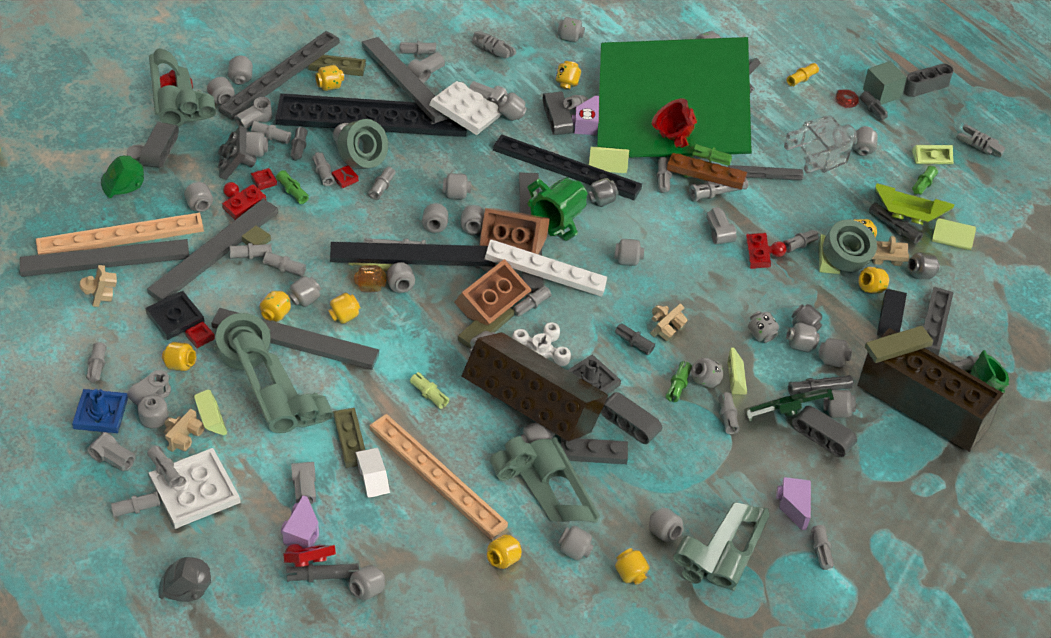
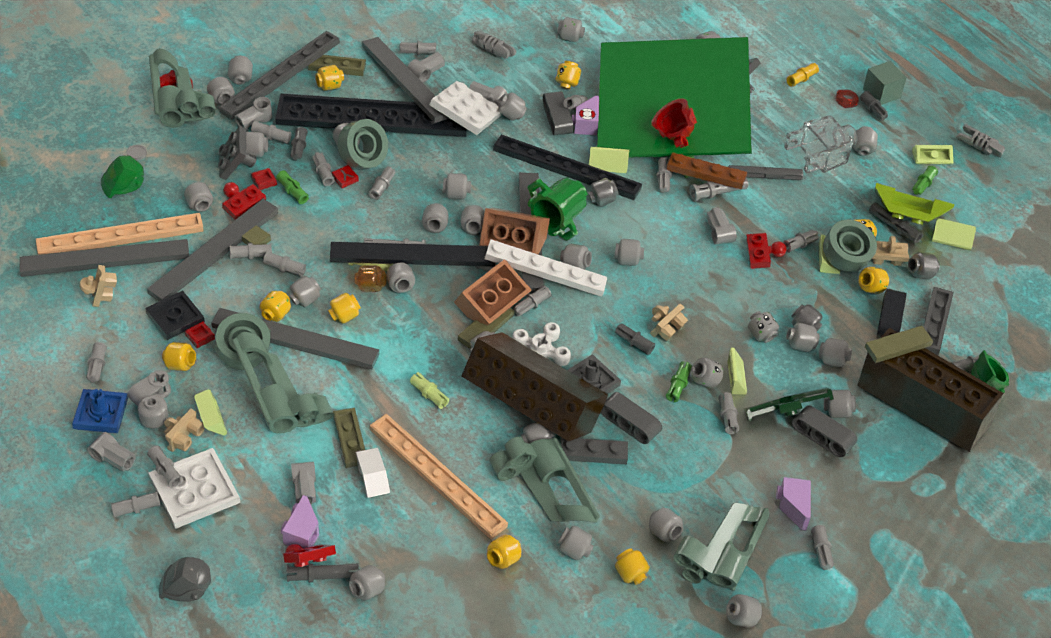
dark grey beam [140,122,179,168] -> none
bright green axle [693,144,732,166] -> none
dark grey pin [788,375,853,395] -> none
dark grey beam [903,64,954,97] -> none
none -> light grey head [560,244,592,270]
none -> light grey head [726,594,762,628]

